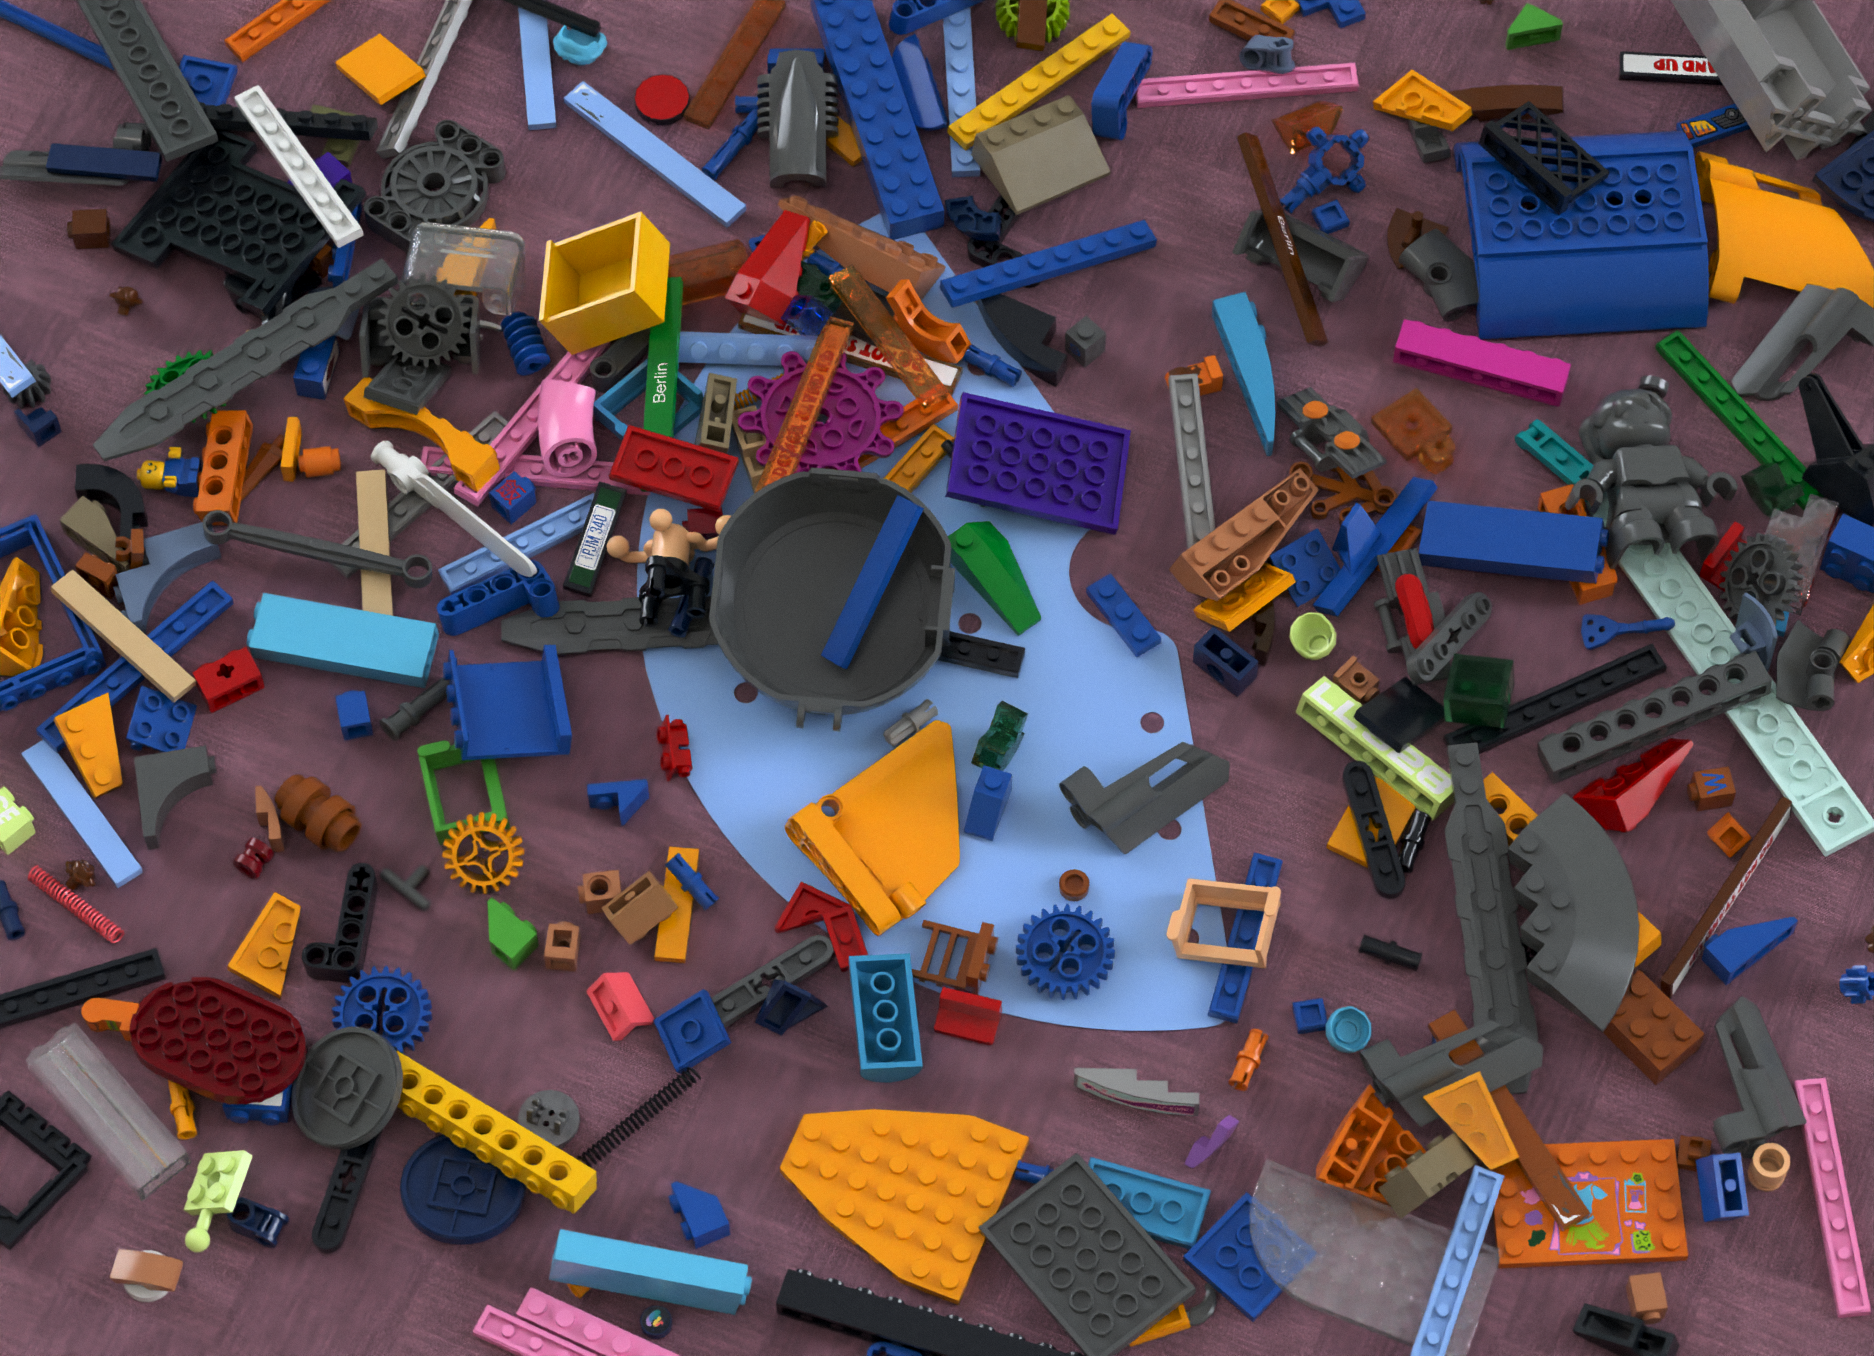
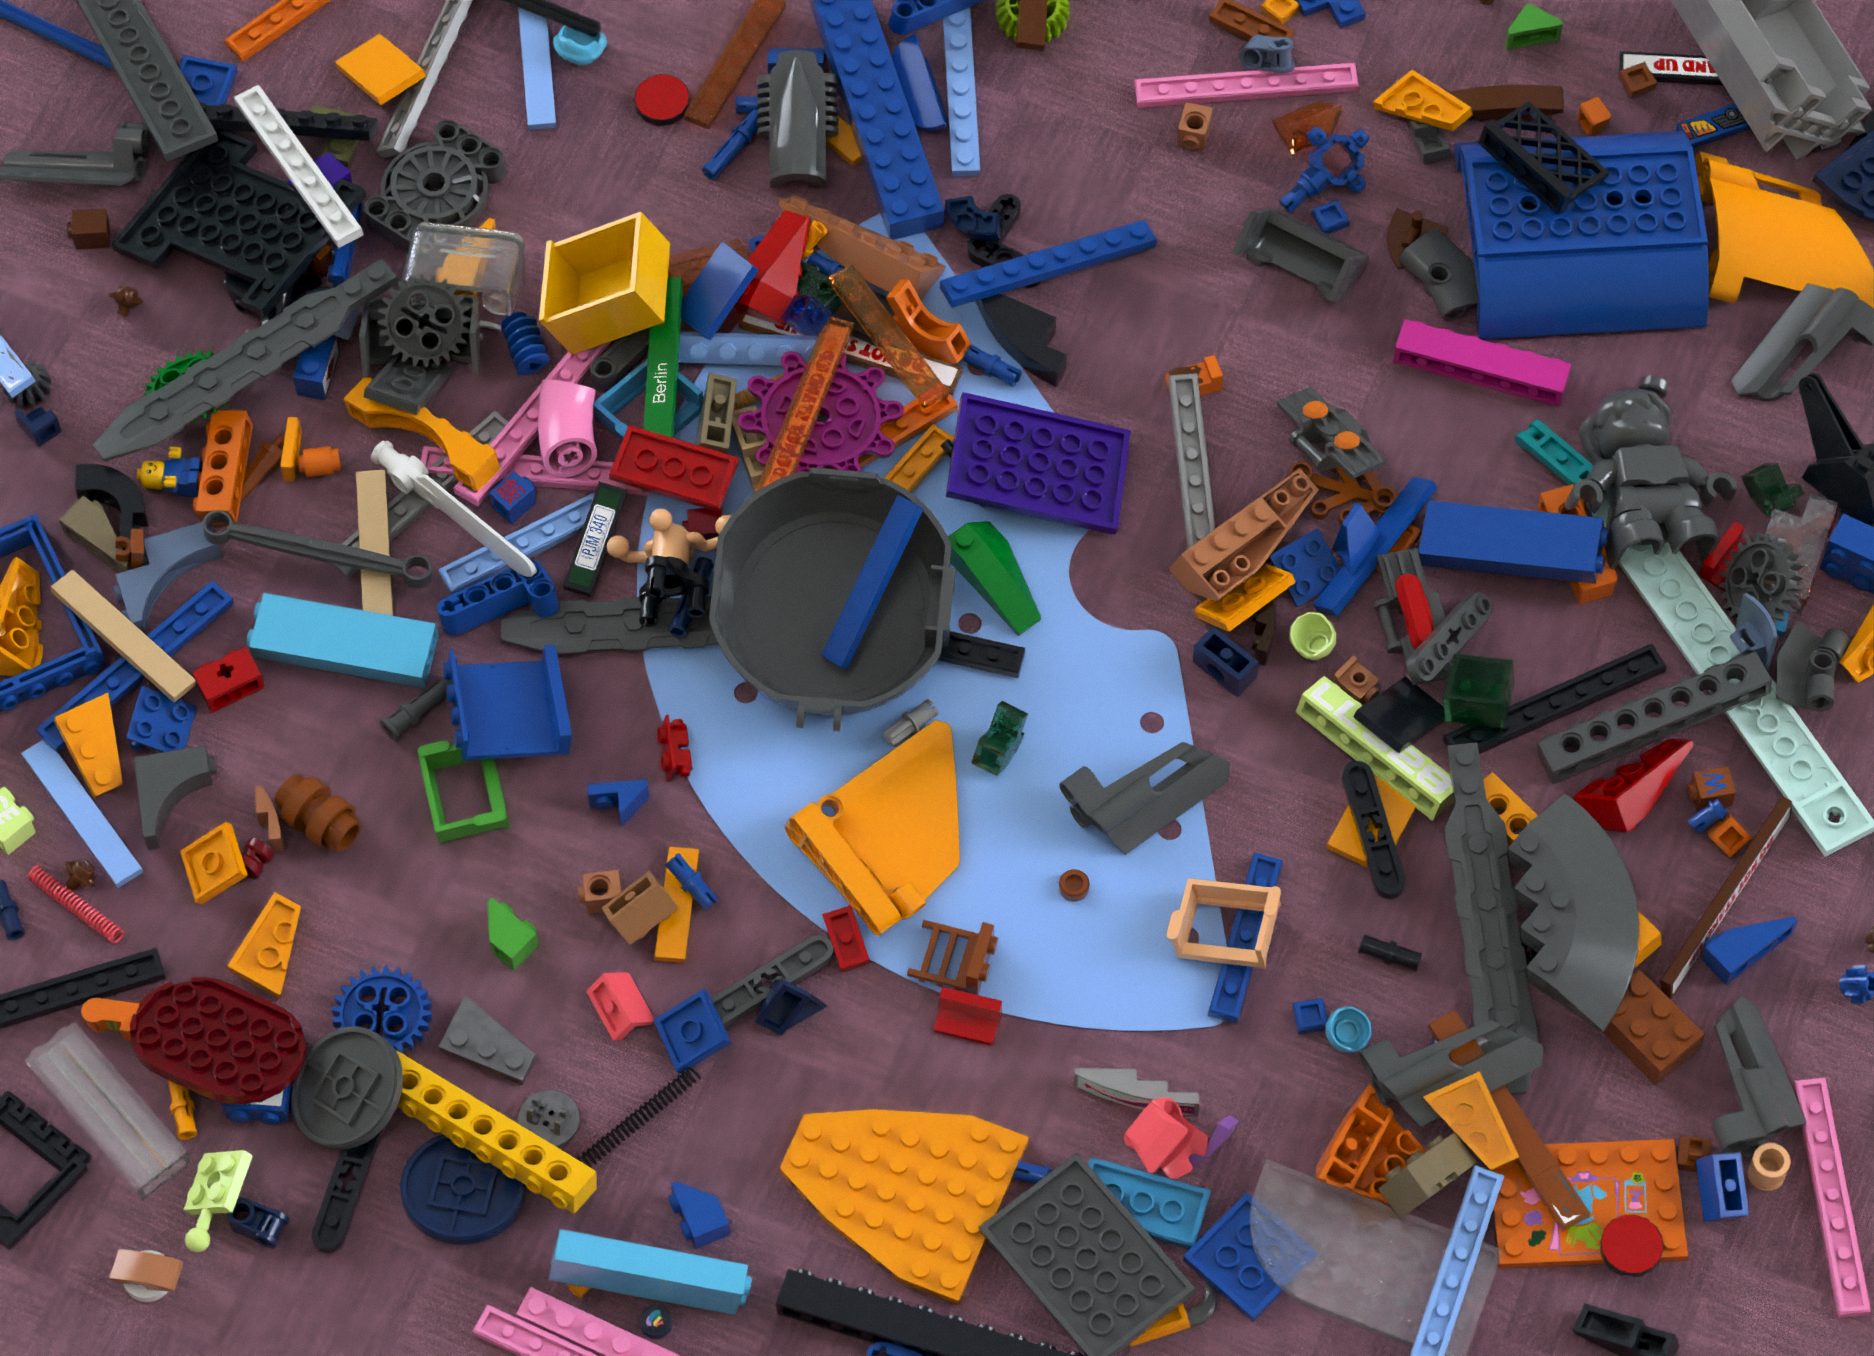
dark blue tile [46,143,163,182] -> none
dark orange piece [75,552,118,599] -> none
black beam [302,863,378,983] -> none
blue brick [335,690,373,741] -> none
dark grey piece [380,865,431,911] -> none
light orange gear [442,812,525,894] -> none
nougat brick [544,921,581,972] -> none
light blue tile [564,81,746,228] -> none
red tile [774,882,850,933] -> none
dark azure brick [848,953,923,1083] -> none
yellow plate [947,13,1131,151] -> none
blue slope [964,765,1012,841] -> none
dark tan slope [971,95,1111,215] -> none
blue gear [1016,904,1115,1000] -> none
dark grey brick [1065,316,1106,368] -> none
blue plate [1086,573,1161,657] -> none
blue beam [1091,41,1153,140] -> none
dark azure slope [1211,292,1275,456] -> none
orange pin [1229,1029,1269,1091] -> none
reddish brown tile [1237,132,1328,347] -> none
clear orange plate [1371,388,1455,474] -> none
black pin [1398,811,1432,873] -> none
blue piece [1581,614,1675,650] -> none
nougat brick [1626,1272,1668,1325] -> none
green tile [1655,330,1825,511] -> none
none -> light orange tile [180,822,248,905]
none -> flat silver wing [439,995,536,1085]
none -> blue tile [681,241,759,340]
none -> coral piece [1124,1098,1208,1180]
none -> nougat brick [1177,102,1213,151]
none -> orange slope [1577,96,1611,136]
none -> red tile [1600,1214,1664,1277]
none -> dark orange tile [1619,62,1657,98]
none -> blue pin [1687,799,1728,835]

